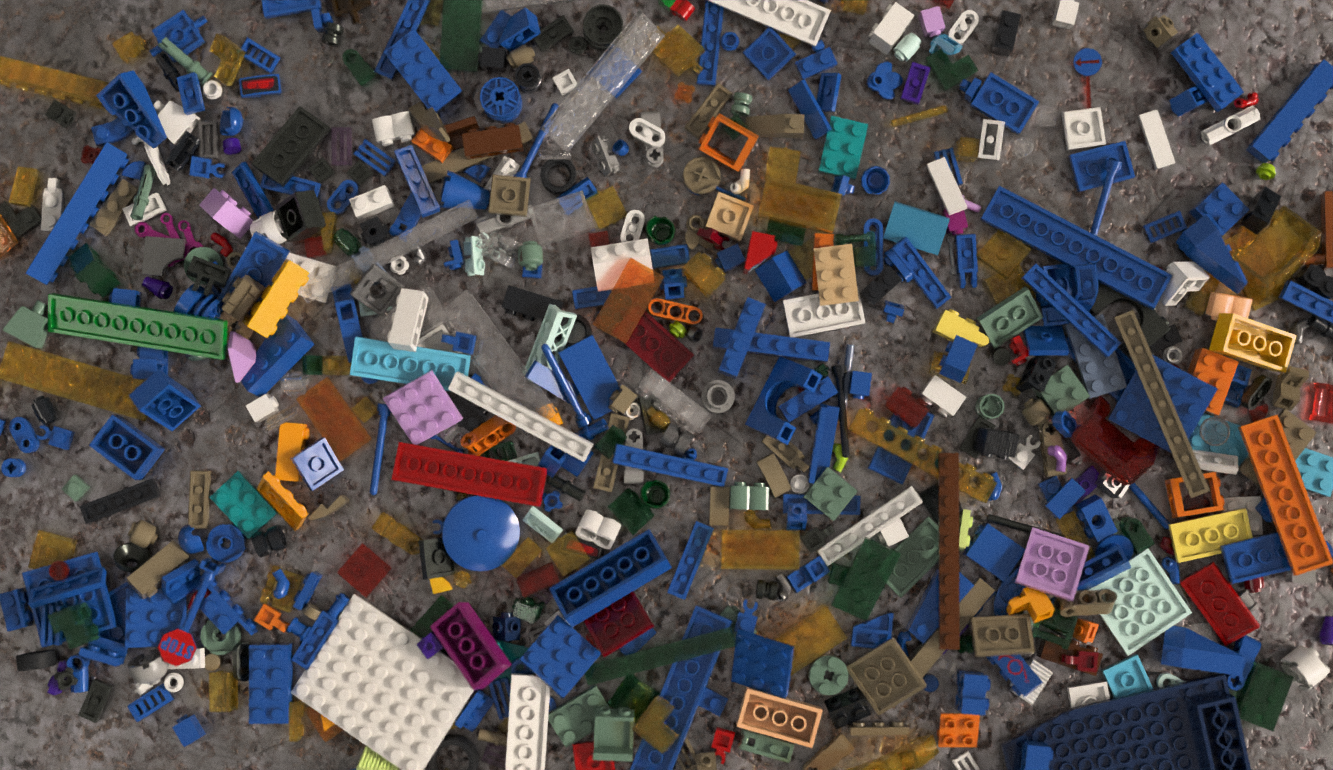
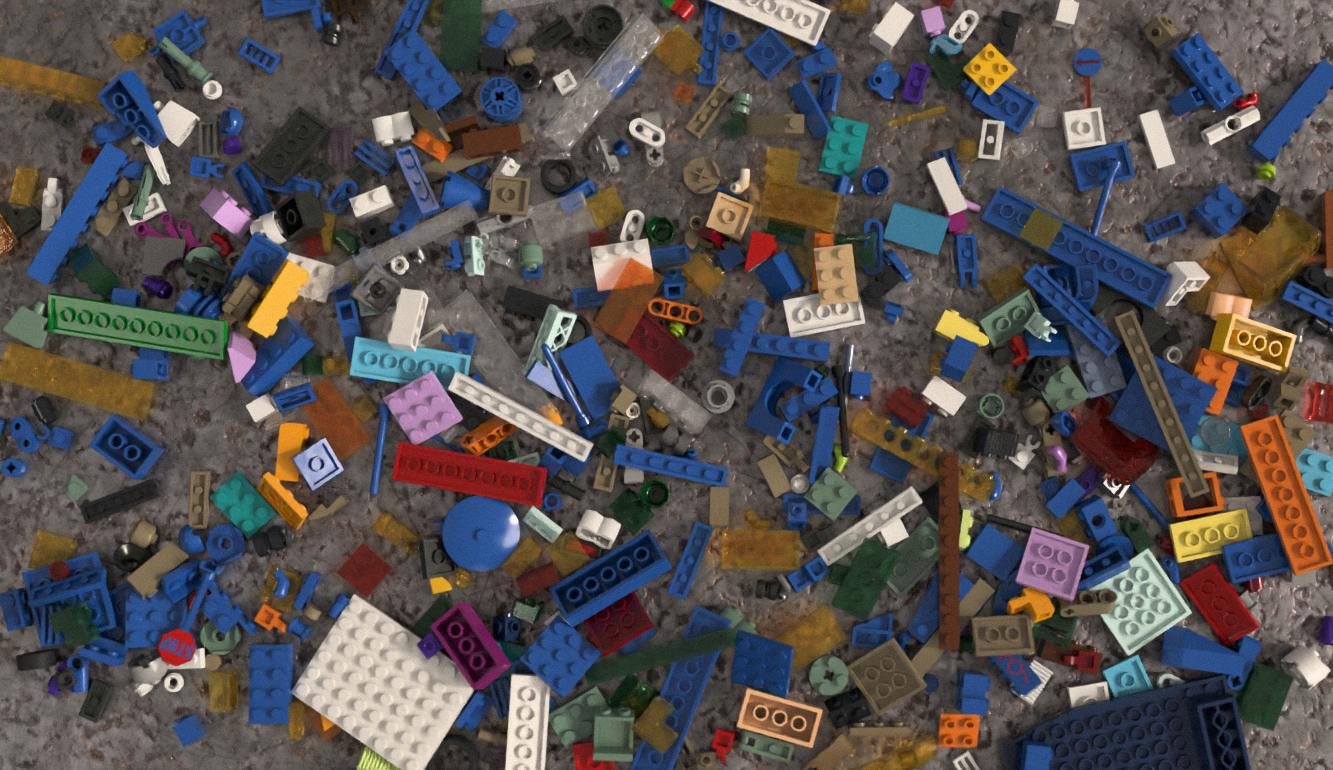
blue slope [127,683,174,722] -> none
blue brick [129,369,201,431] -> none
black hinge [164,131,201,171] -> none
blue plate [177,72,205,115] -> none
clear yellow plate [209,34,246,86] -> none
pearl dark grey plate [232,642,251,681] -> none
slope [239,74,281,98] -> none
blue plate [291,610,339,670] -> none
clear green piece [342,49,377,87] -> none
blue slope [499,8,541,51] -> none
blue piece [513,103,559,178] -> none
orange window [698,113,759,172] -> none
blue plate [698,687,728,717] -> none
sand green brick [729,482,769,510] -> none
blue plate [734,599,758,634] -> none
blue tile [890,237,951,309] -> none
light aqua brick [894,32,921,61] -> none
clear yellow plate [977,230,1031,279] -> none
orange bracket [1071,618,1099,643] -> none
blue wedge [1176,213,1248,294] -> none
none -> blue tile [273,382,317,412]
none -> yellow bracket [963,43,1017,96]
none -> clear yellow piece [1019,207,1064,251]
none -> light aqua plate [1024,311,1057,342]

